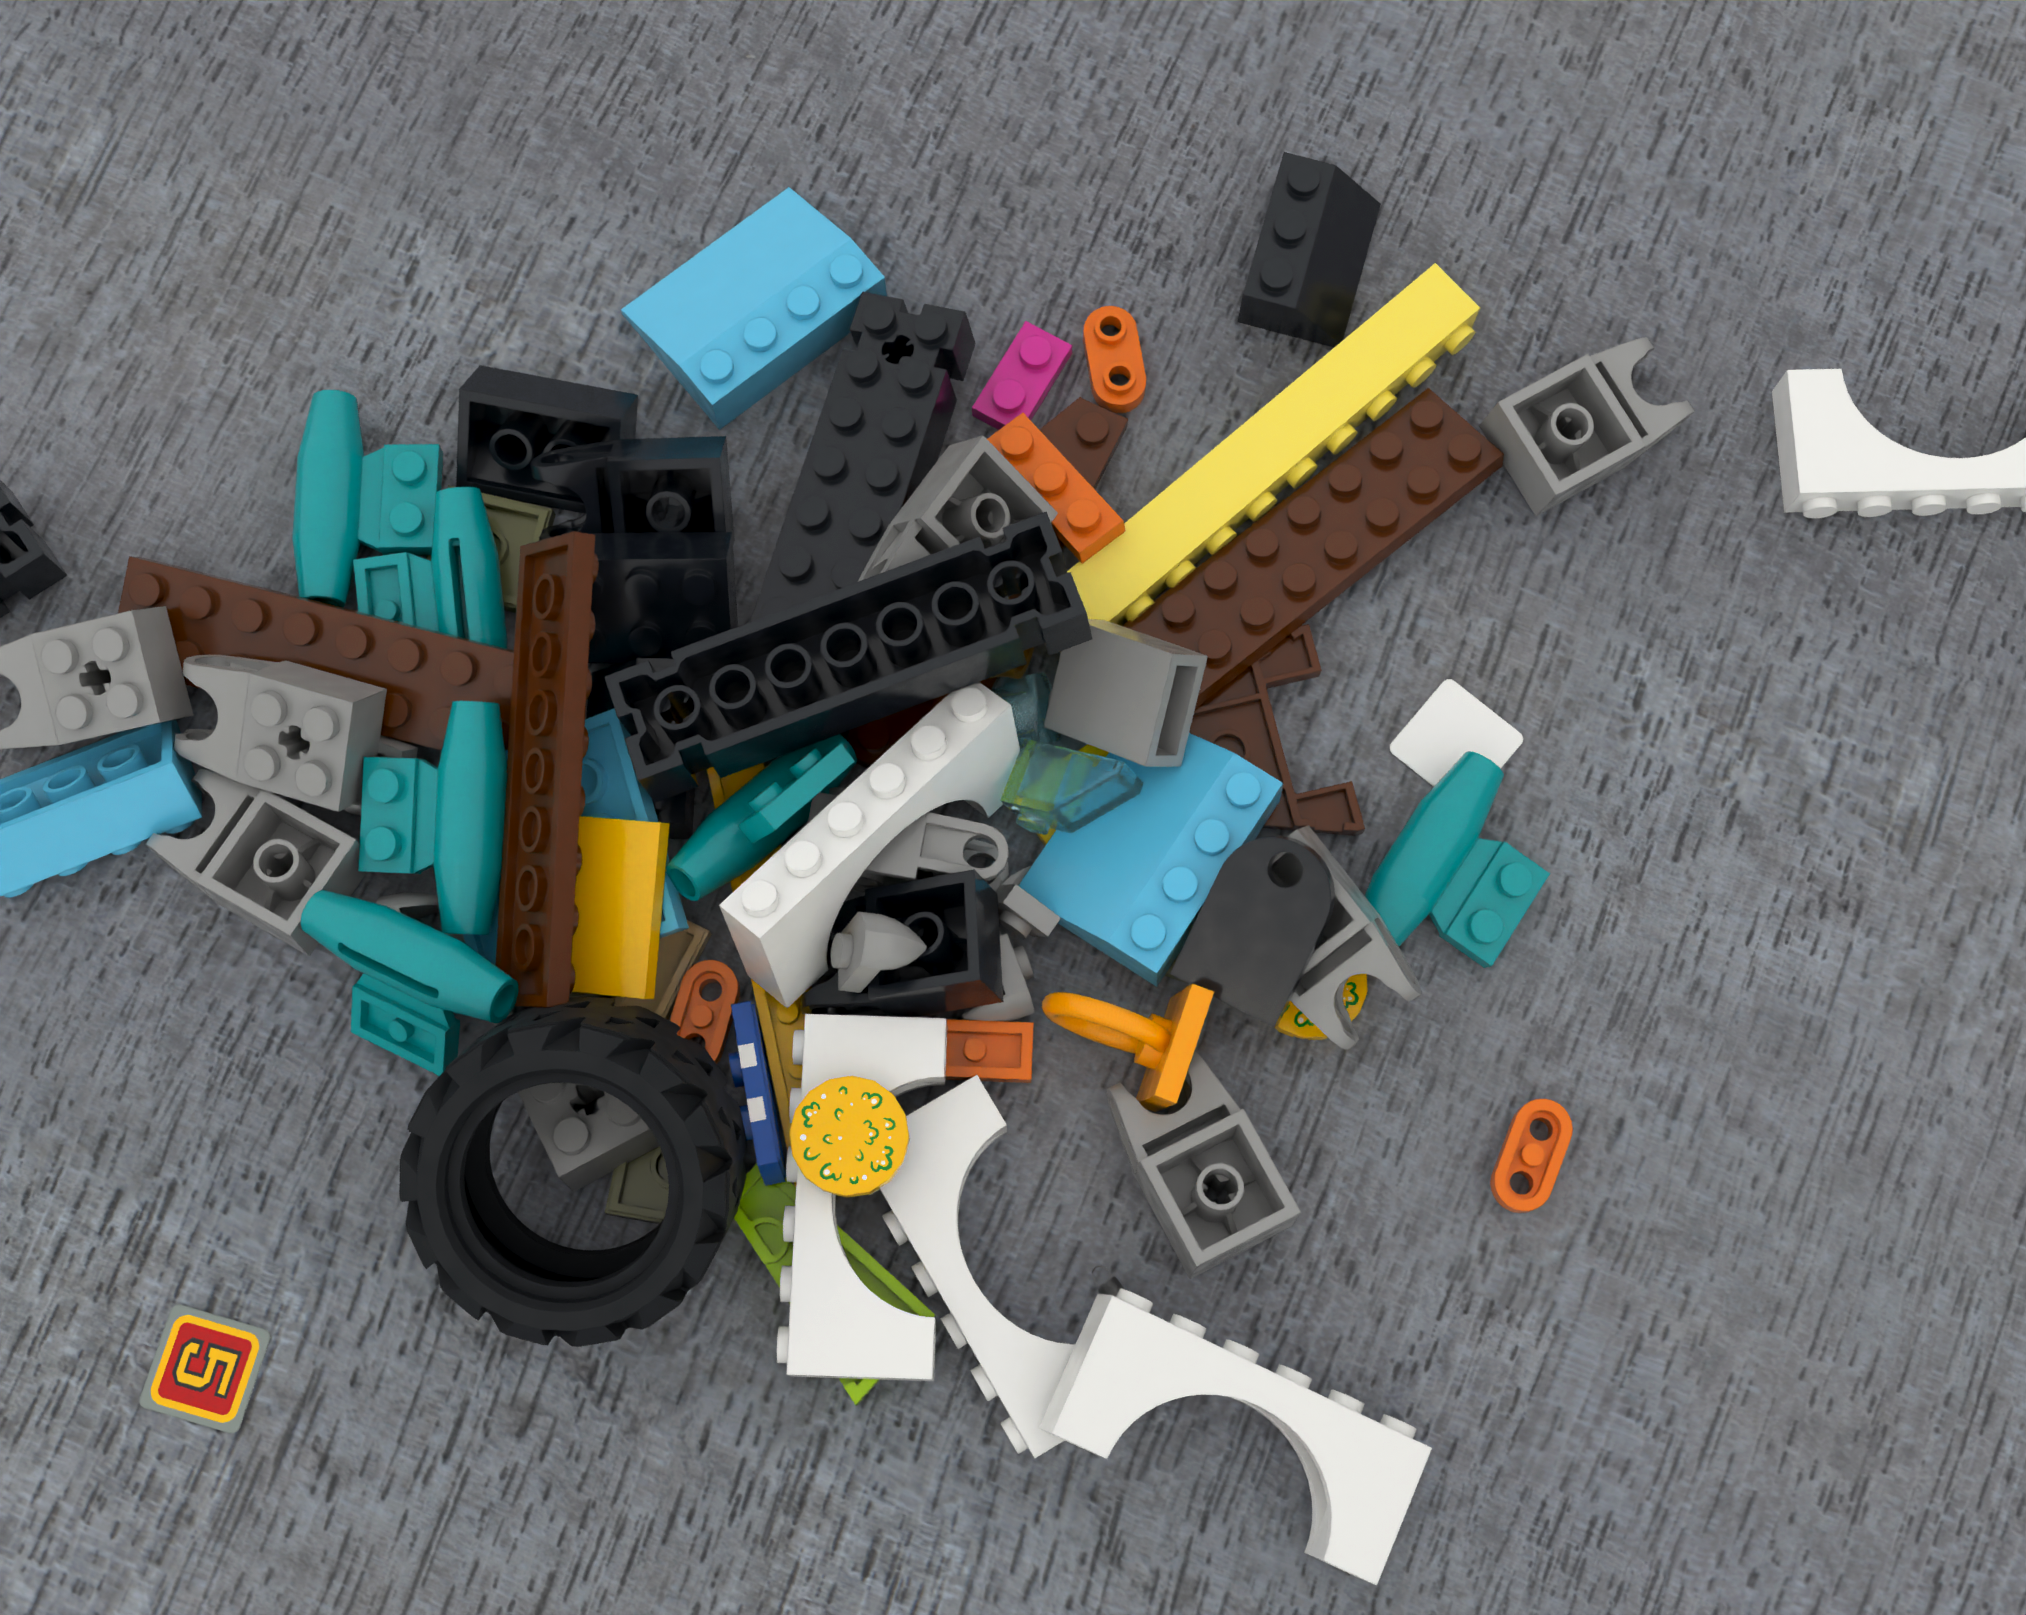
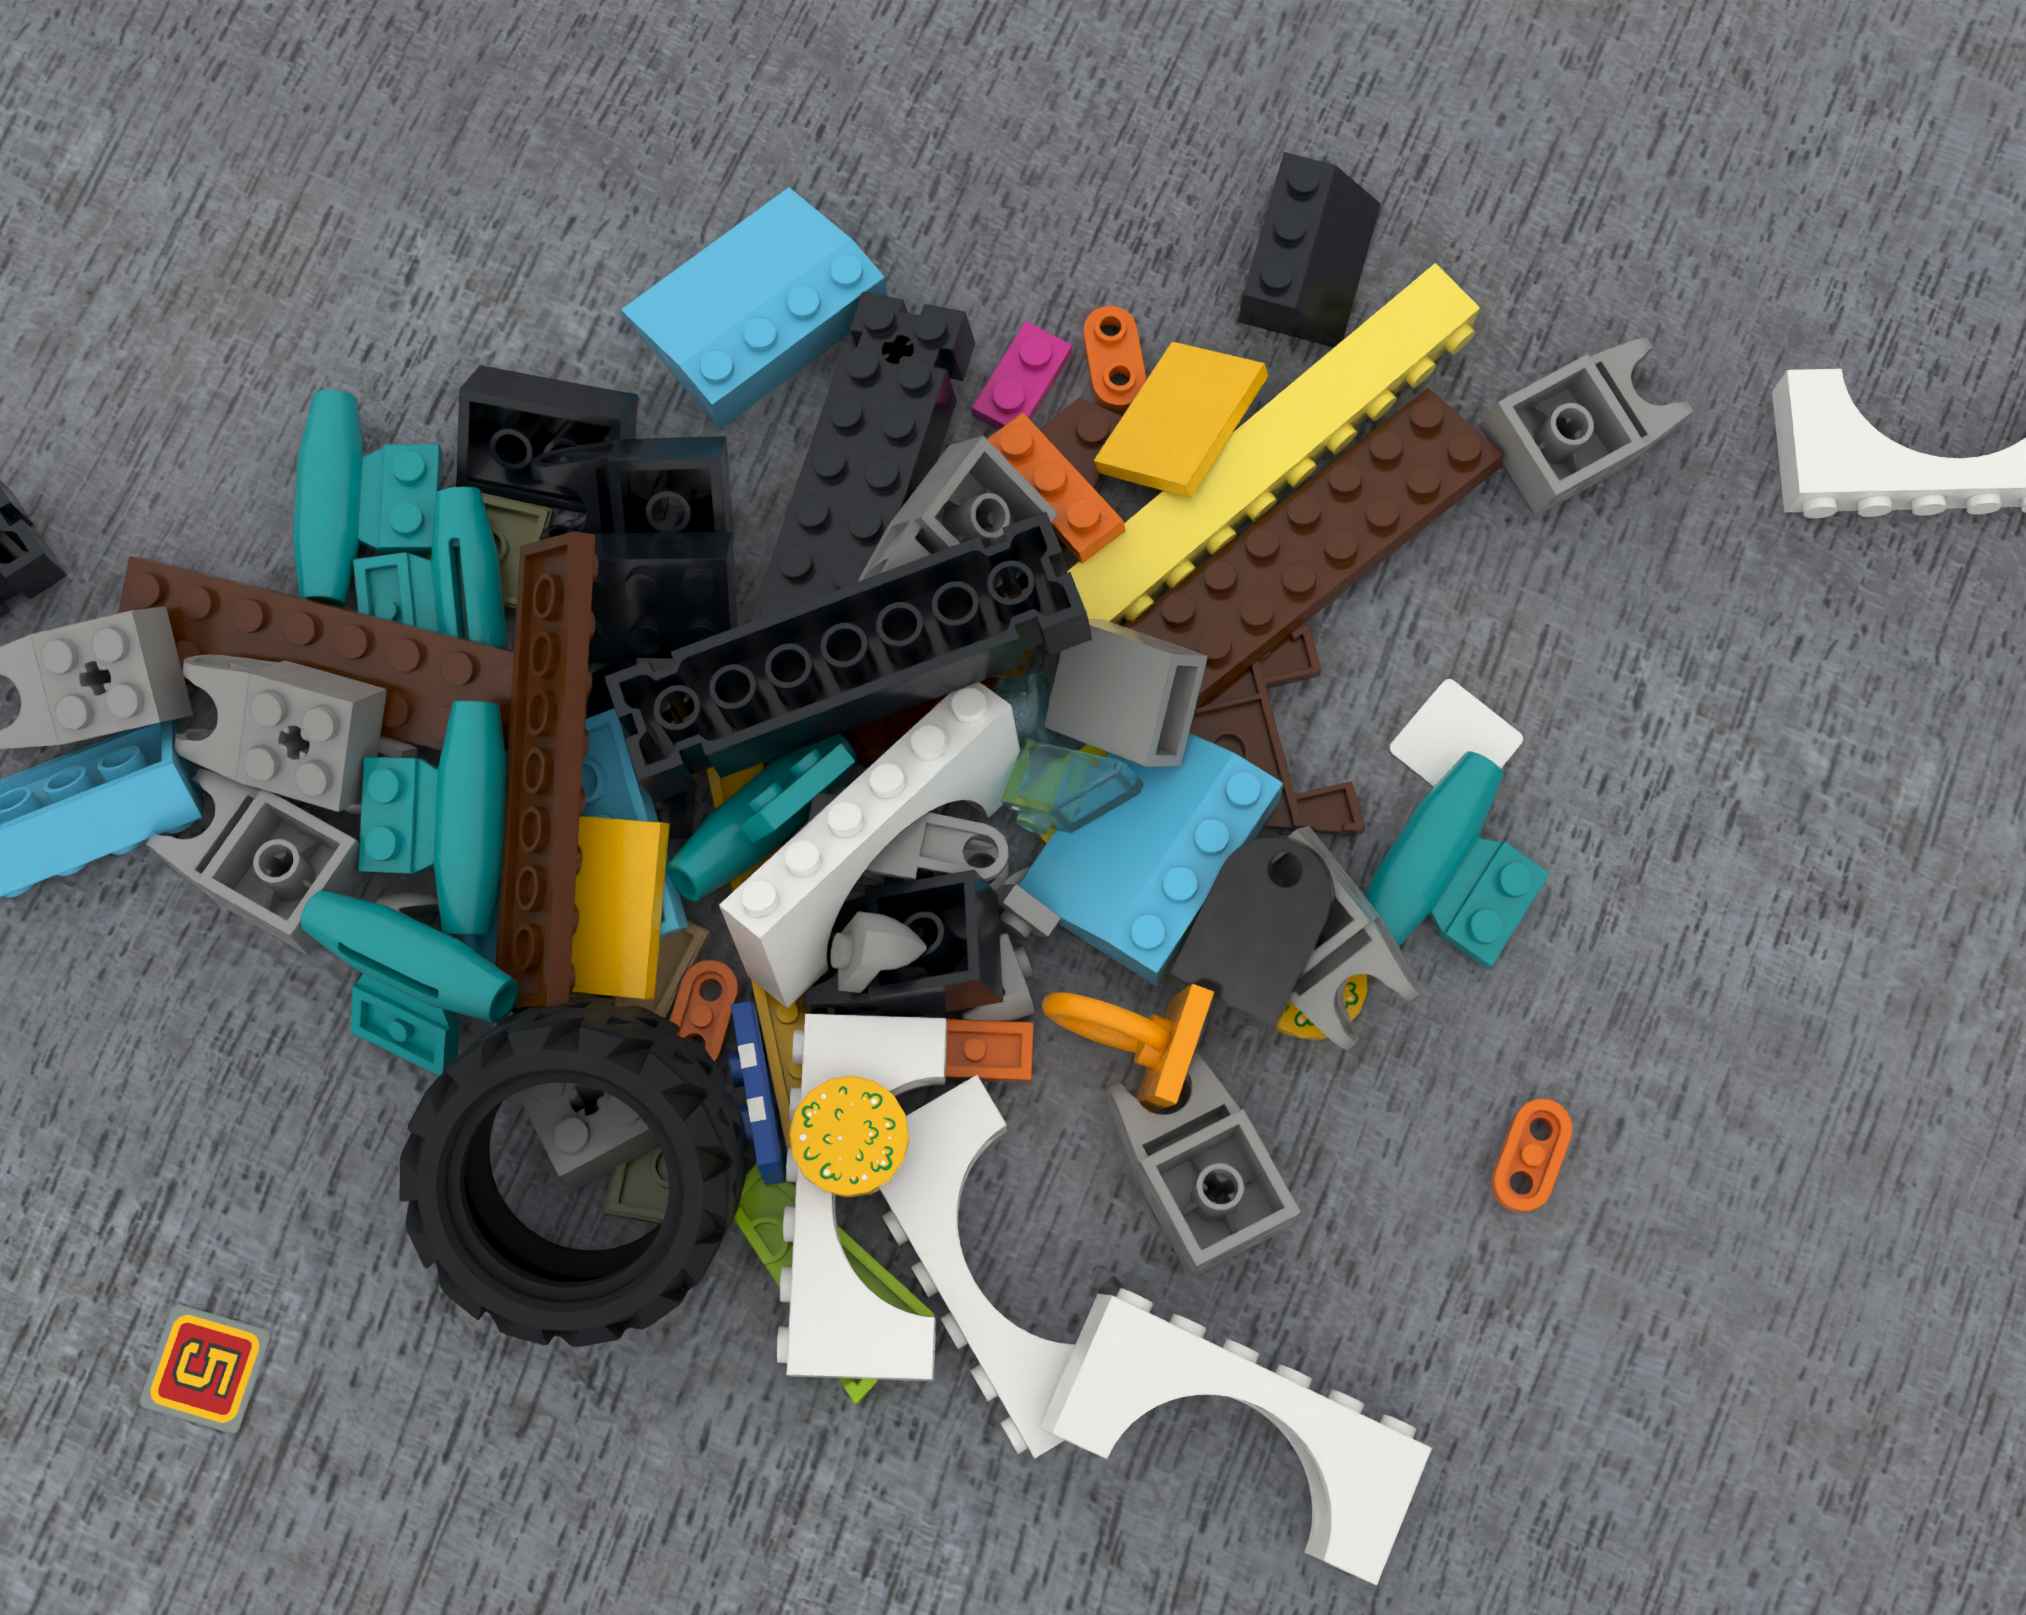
none -> yellow tile [1094,342,1269,498]

